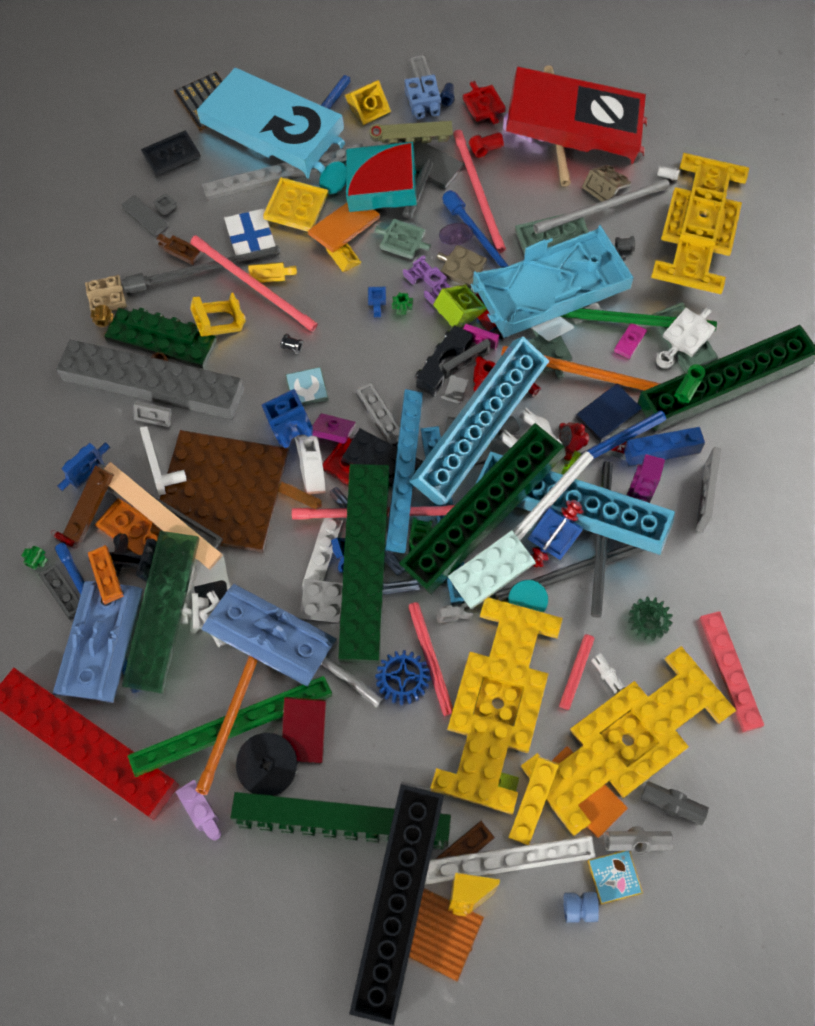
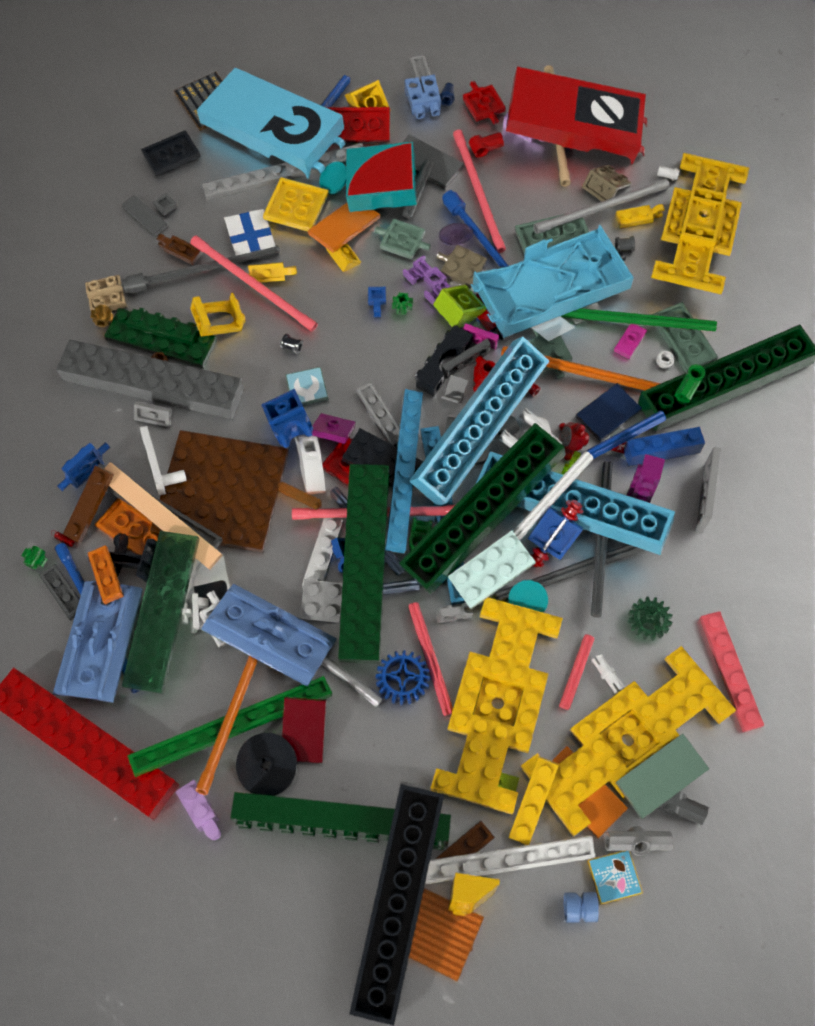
olive hinge [369,121,453,144] -> none
white plate [663,307,716,358] -> none
none -> red plate [325,107,390,142]
none -> sand green tile [615,734,710,819]
none -> yellow plate [616,204,665,229]

